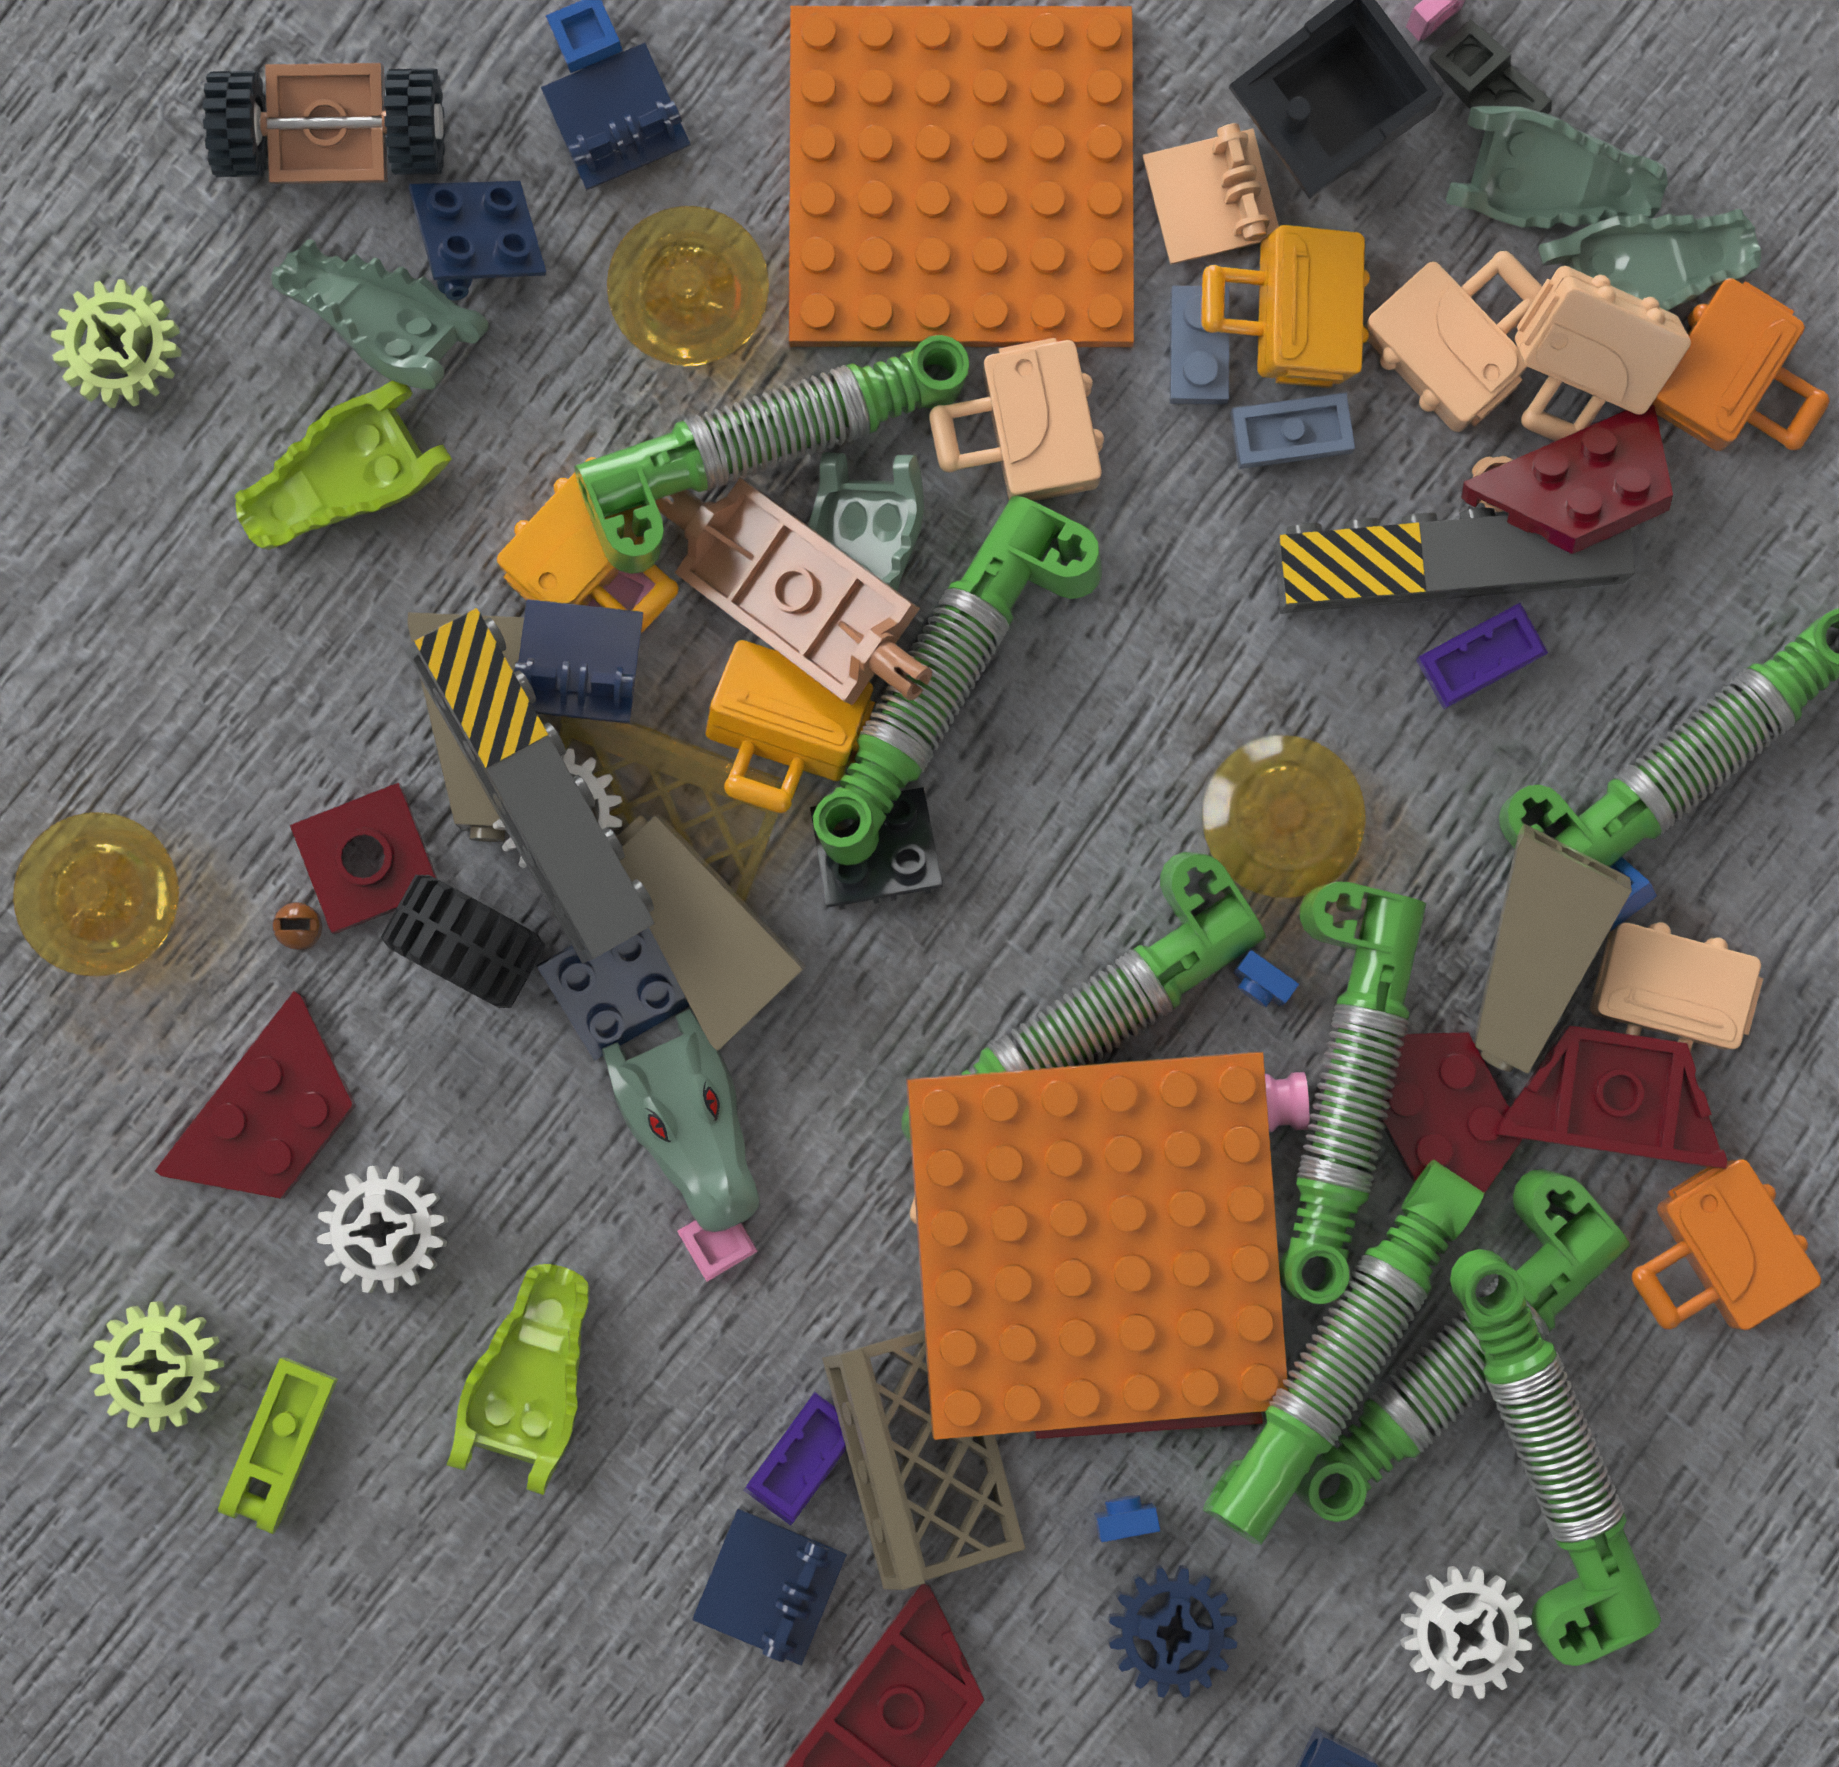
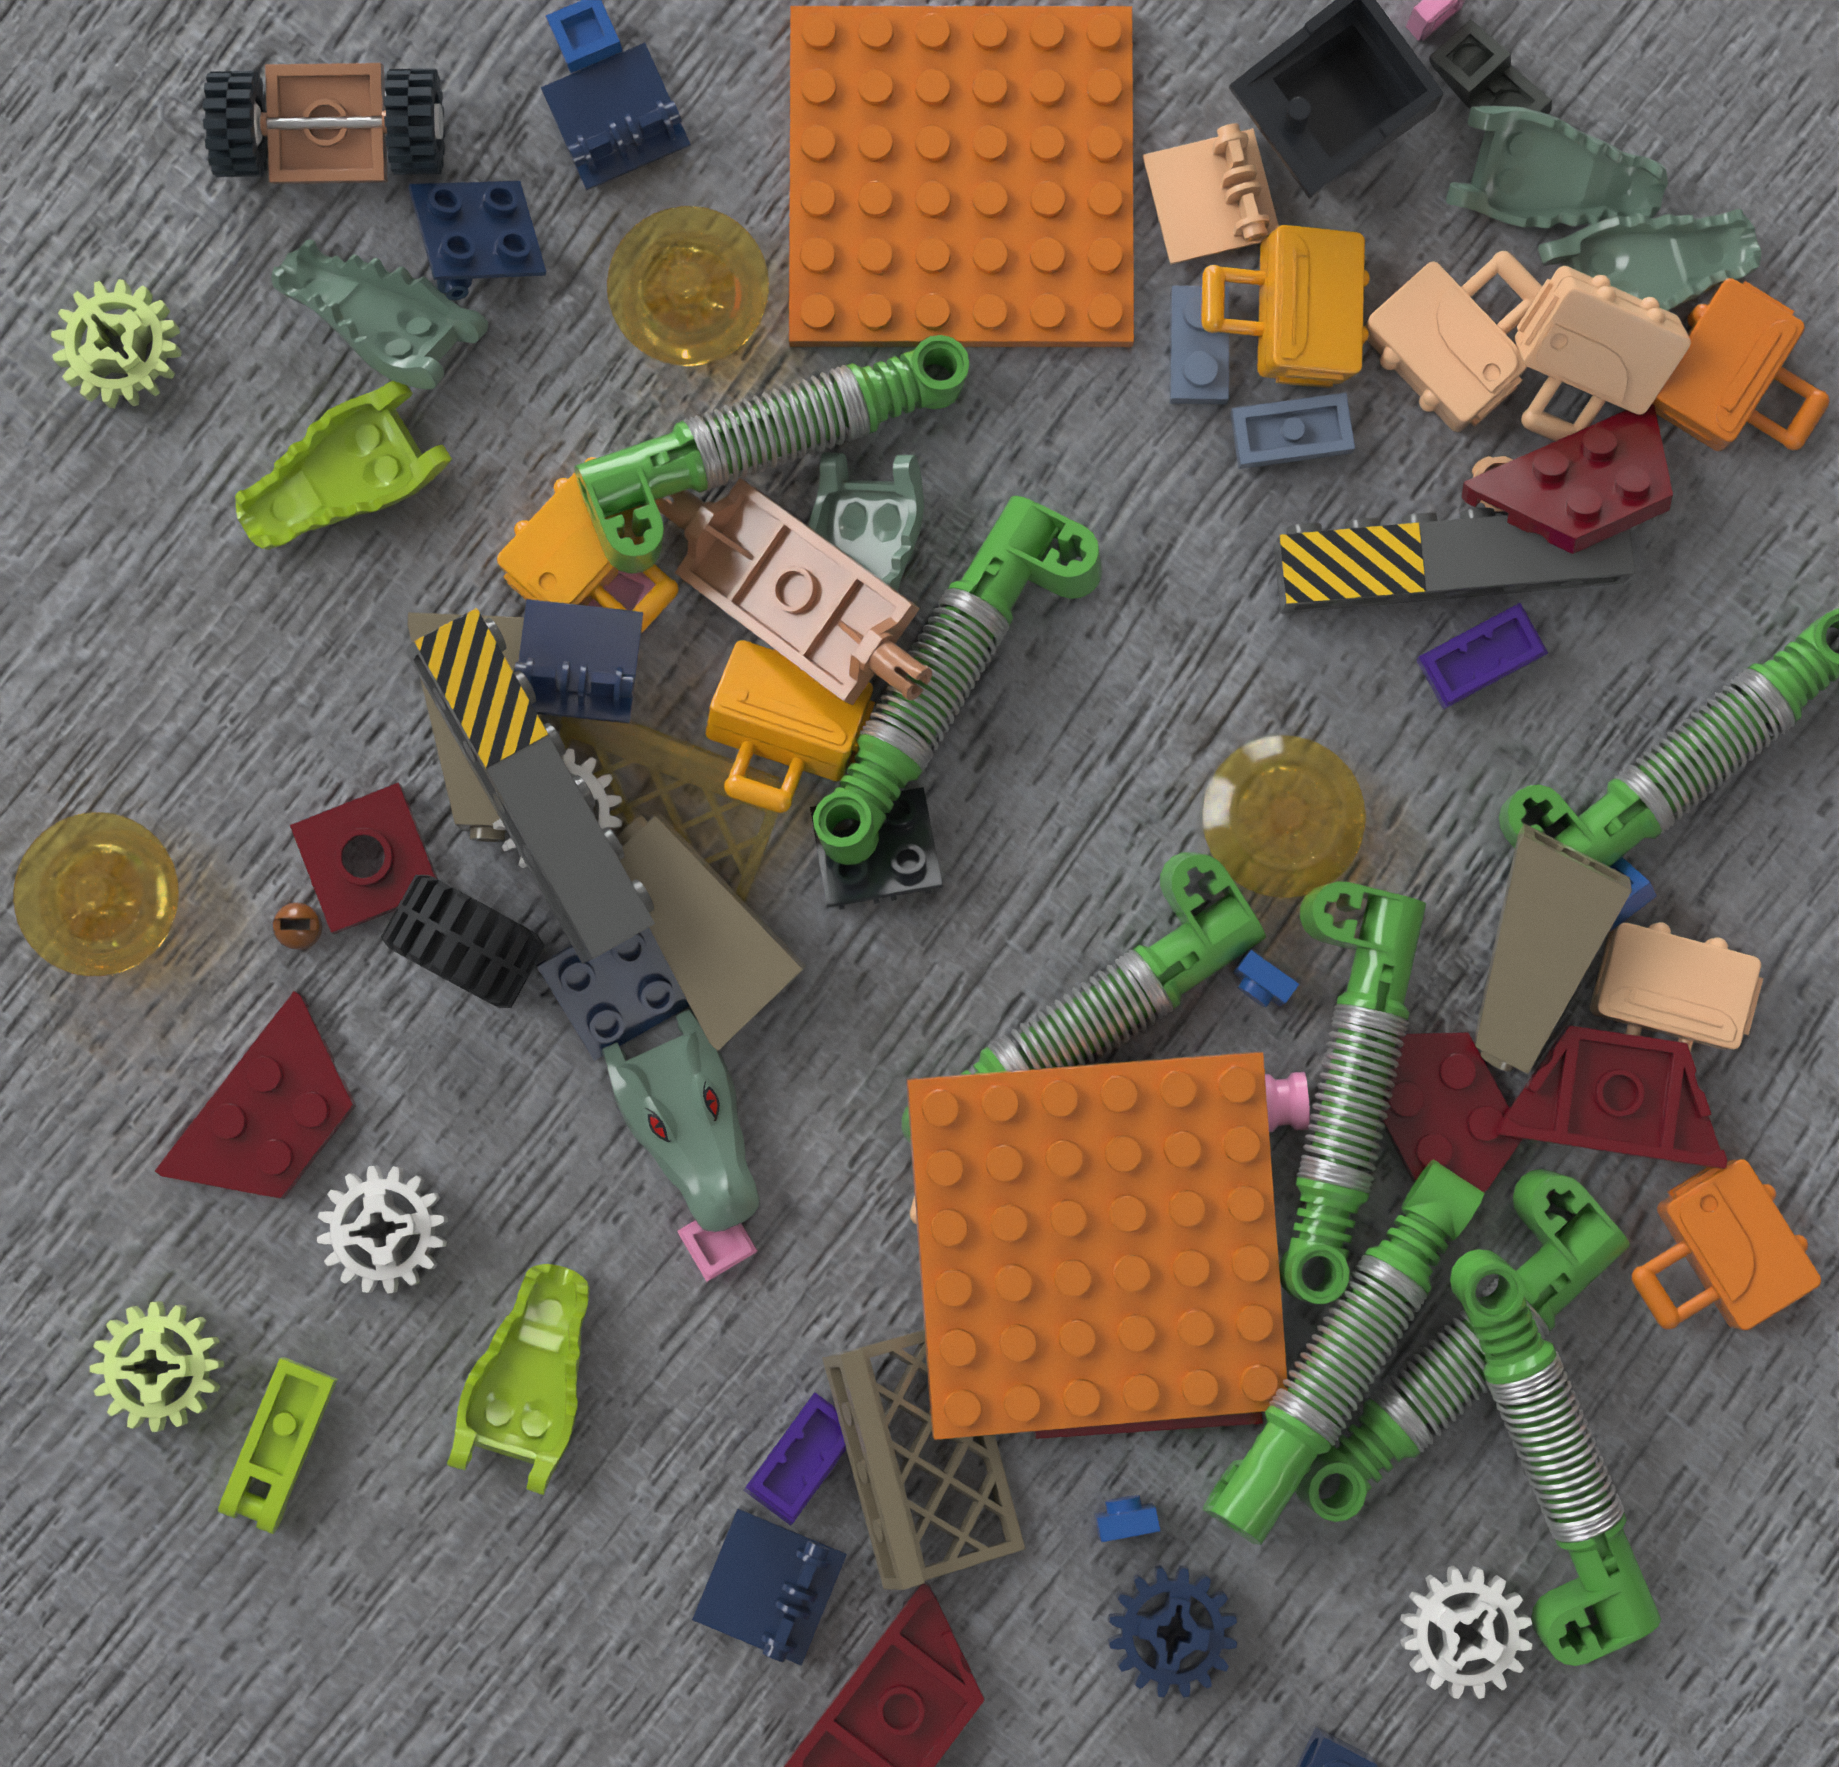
light nougat piece [929,338,1104,501] -> none

